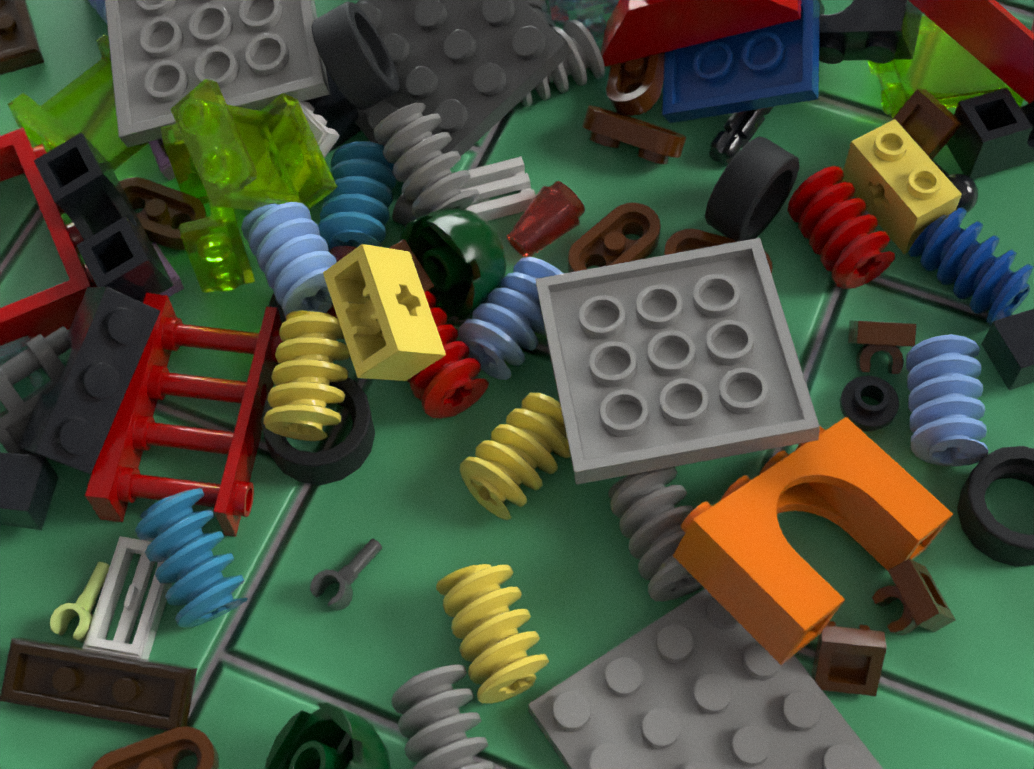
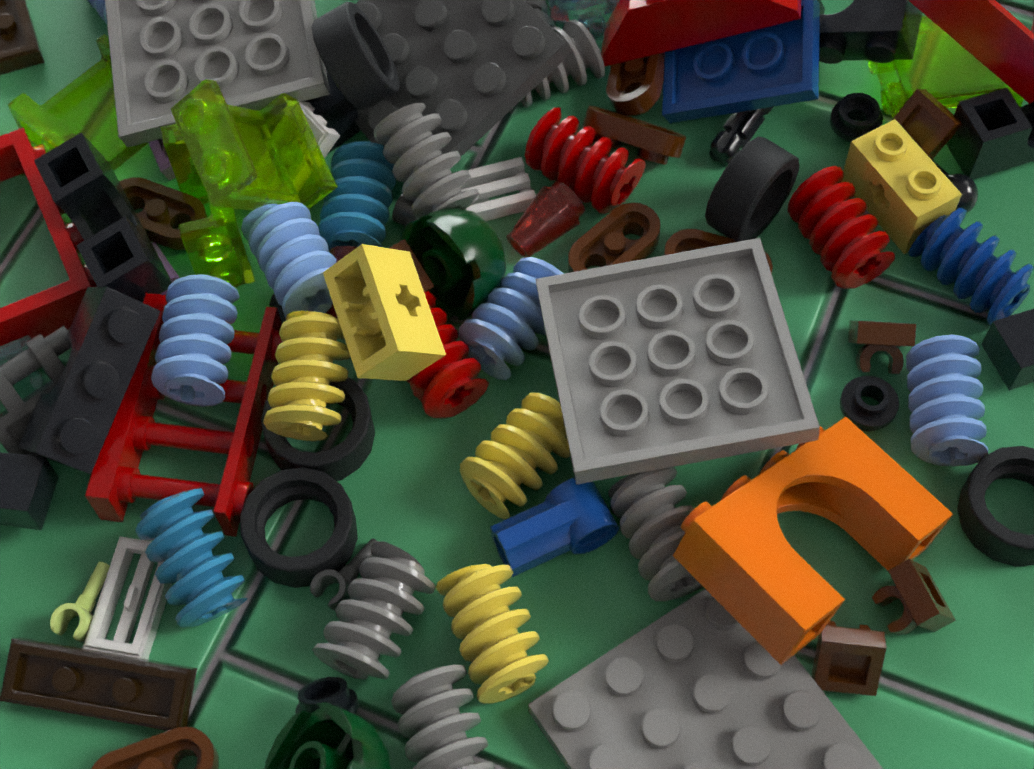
none -> light blue piece [151,274,240,407]
none -> black tyre [240,467,358,588]
none -> black plate [295,677,359,714]
none -> light grey piece [312,541,436,680]
none -> blue piece [490,477,619,577]
none -> red piece [525,107,646,214]
none -> black plate [830,93,883,142]

